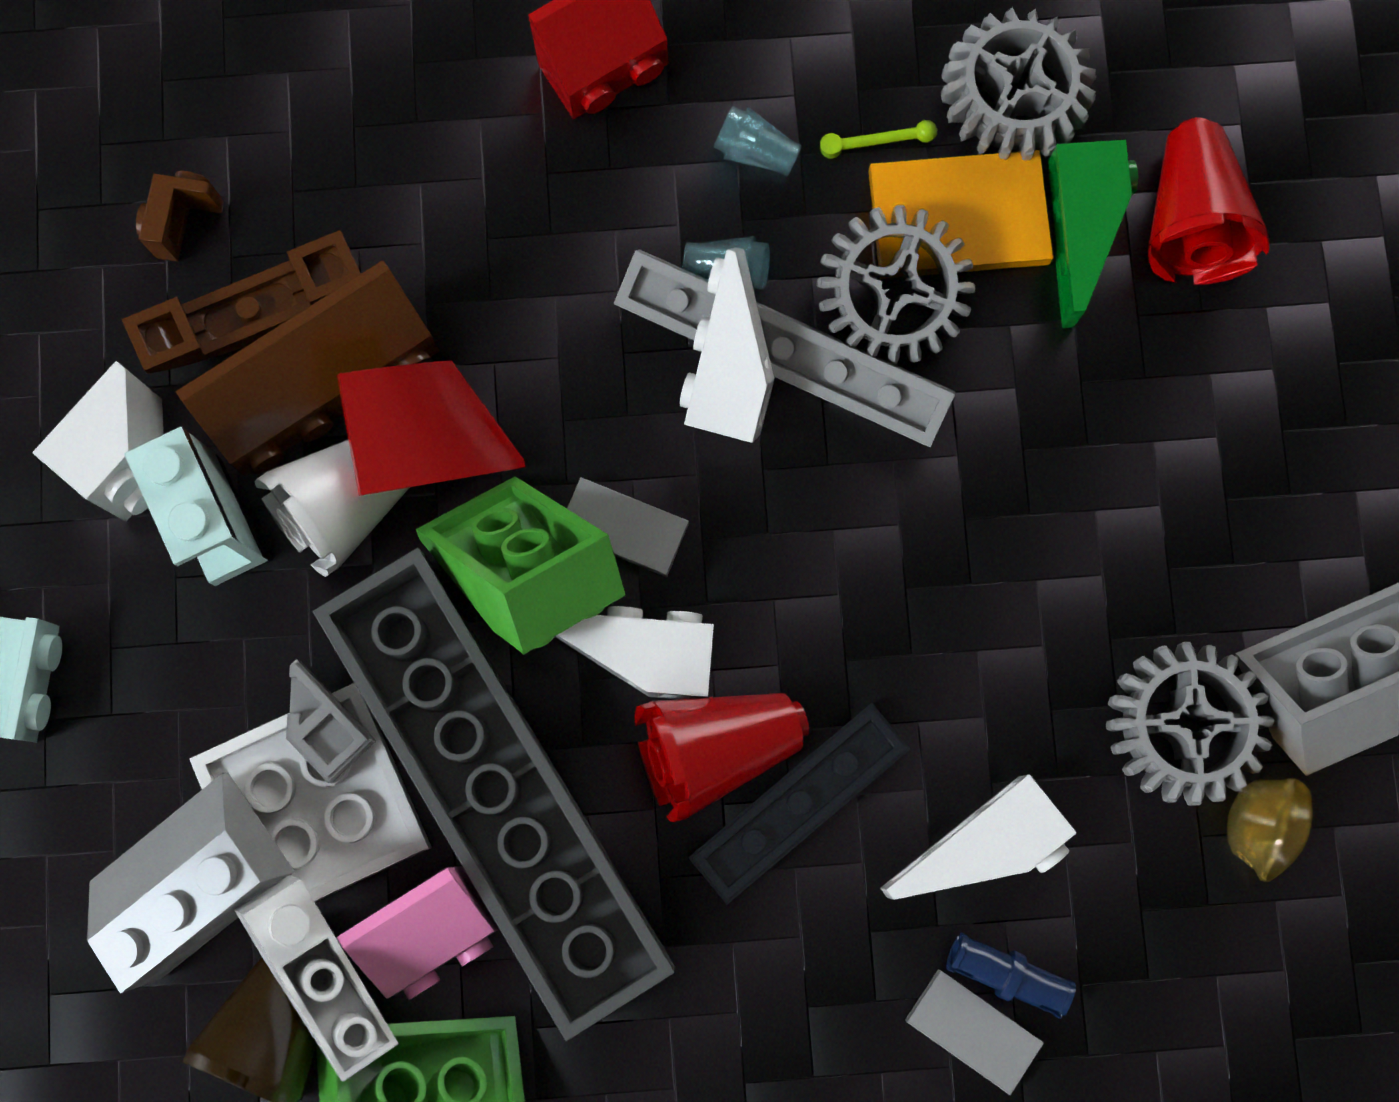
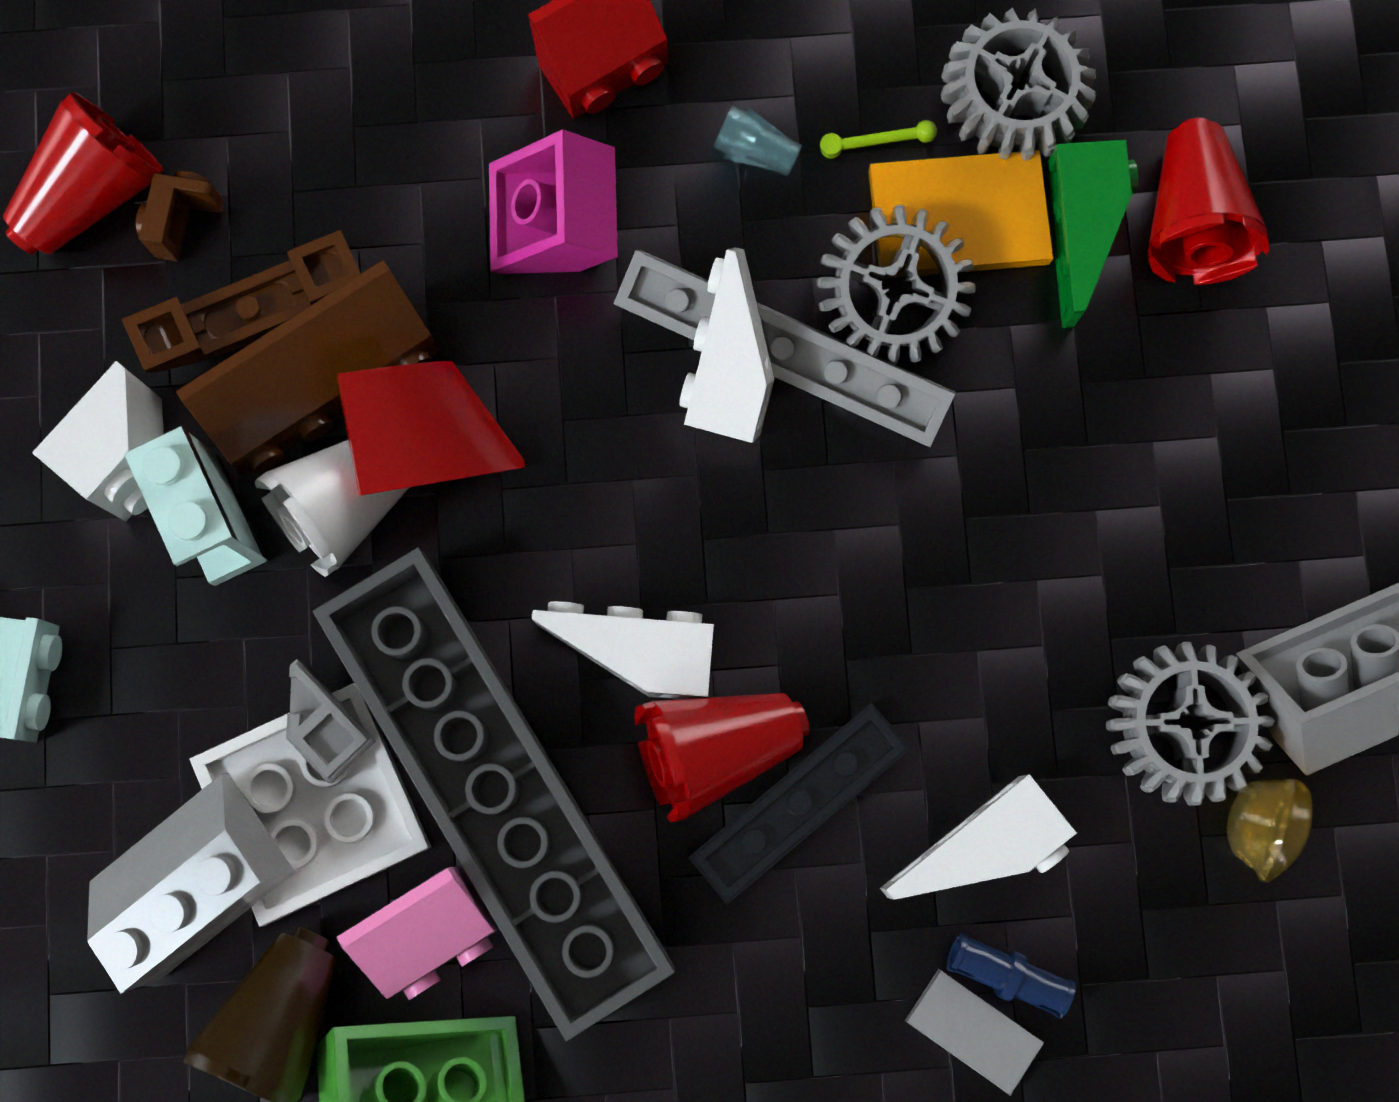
white slope [234,875,398,1082] -> none
bright green slope [416,477,625,654] -> none
light grey tile [567,477,689,577] -> none
clear light blue cone [683,236,770,289] -> none
none -> red cone [3,92,163,255]
none -> dark pink slope [489,129,618,274]

